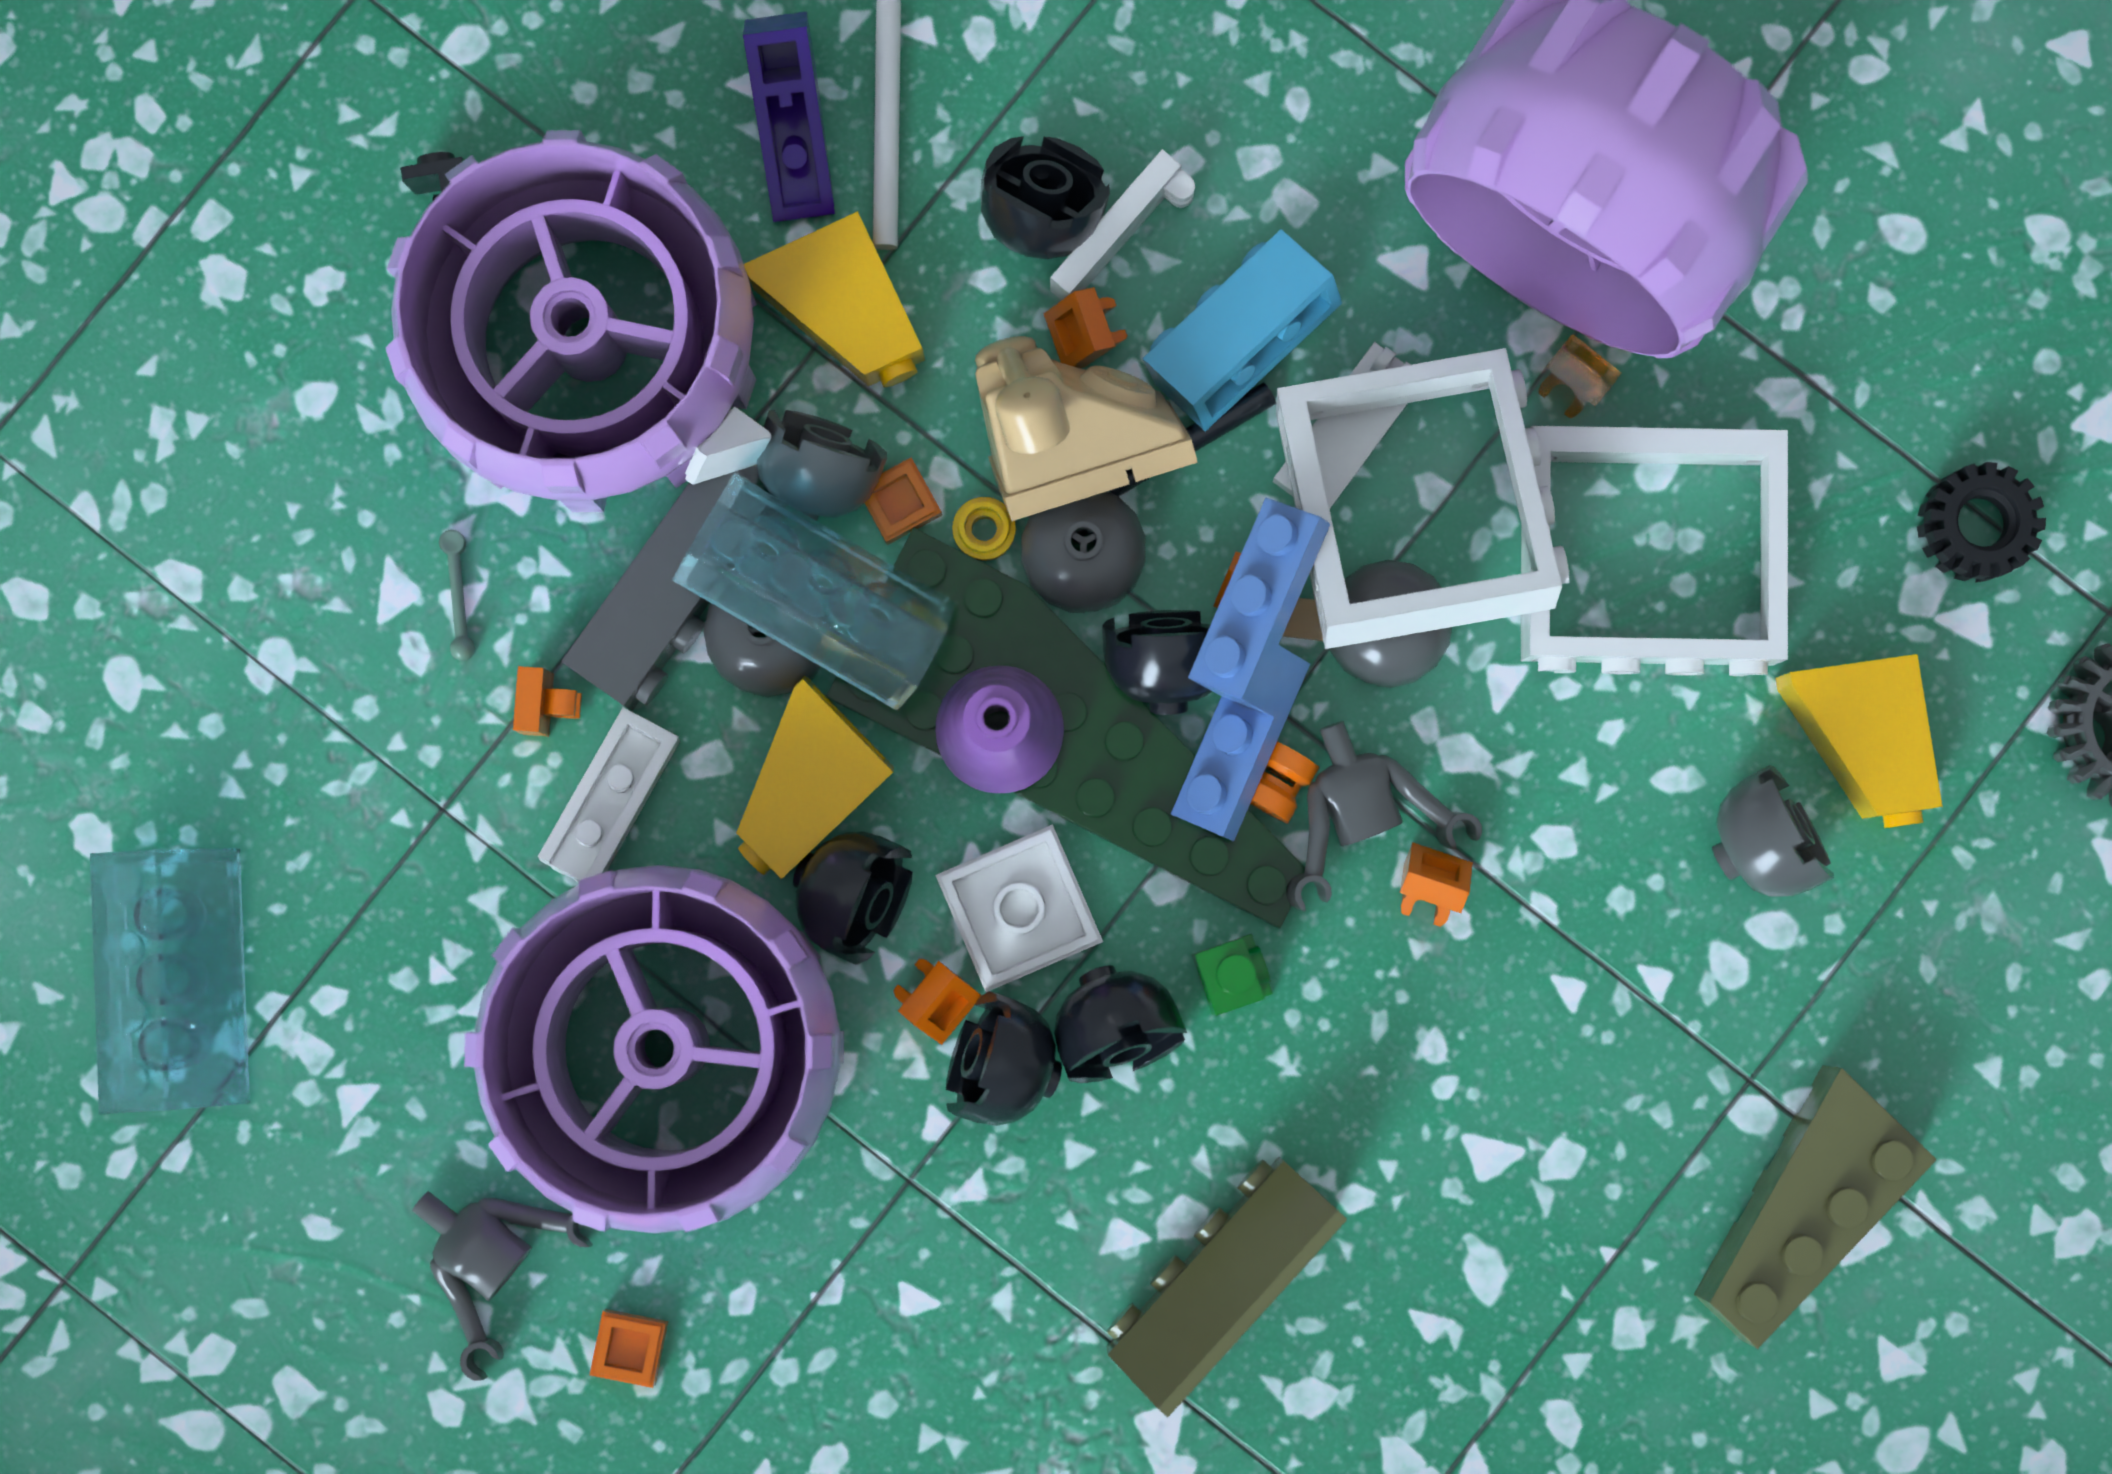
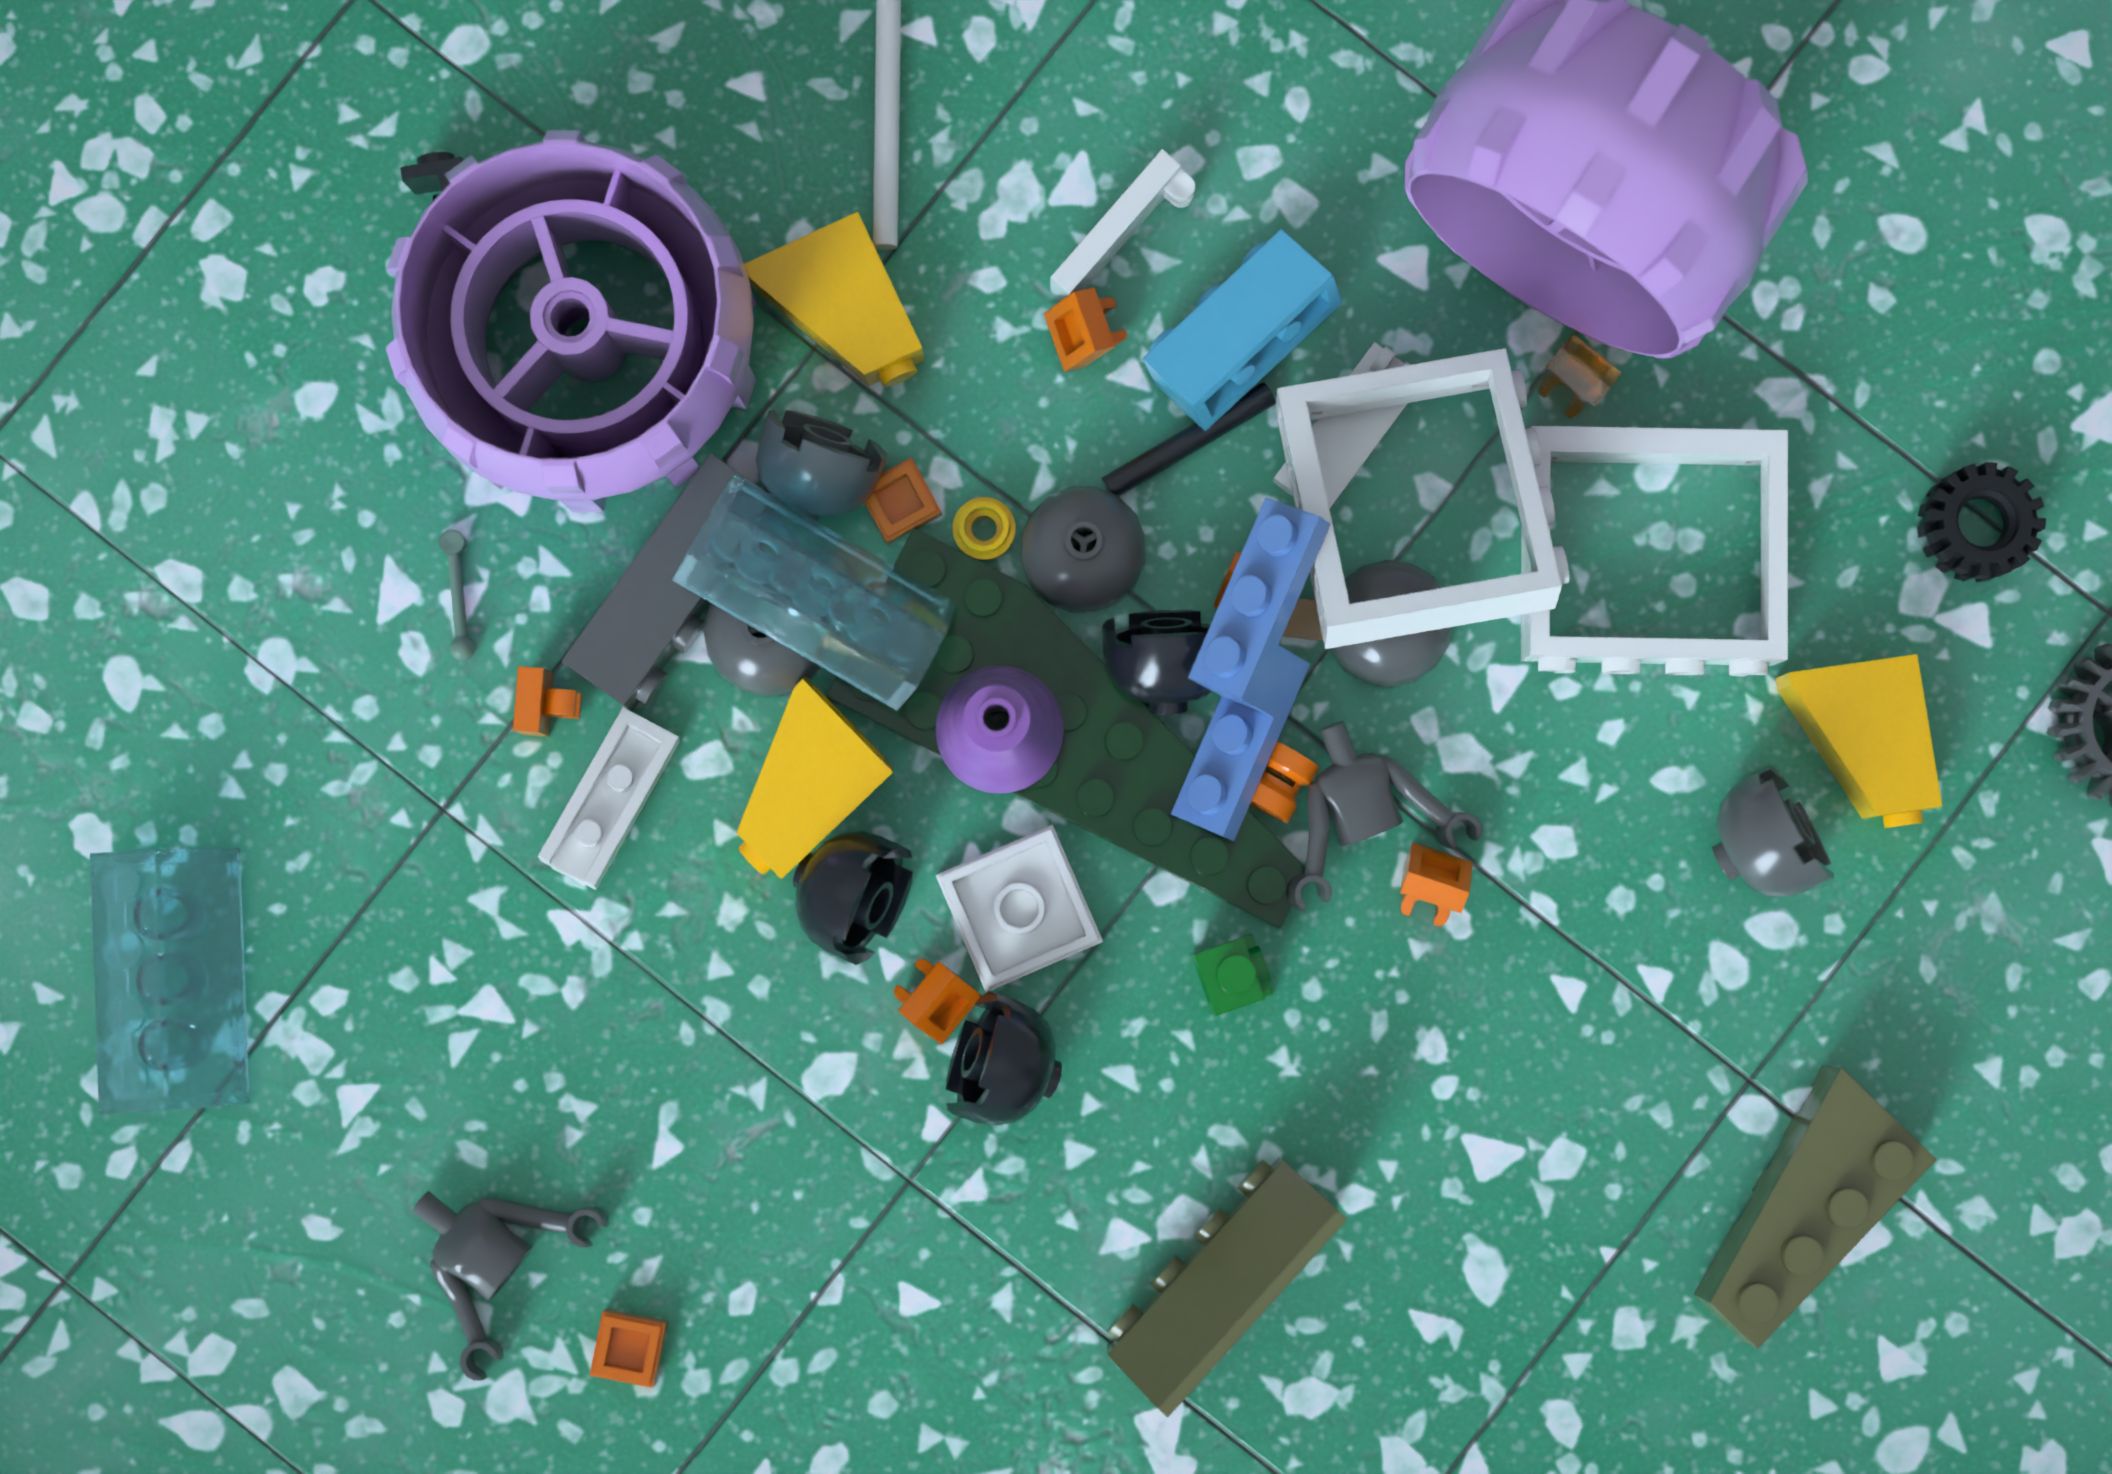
lavender wheel [464,865,844,1234] -> none
white slope [685,406,772,485] -> none
dark purple slope [743,11,835,222] -> none
tan piece [975,336,1198,521] -> none
black cylinder [980,136,1110,259] -> none
black cylinder [1054,965,1187,1083] -> none

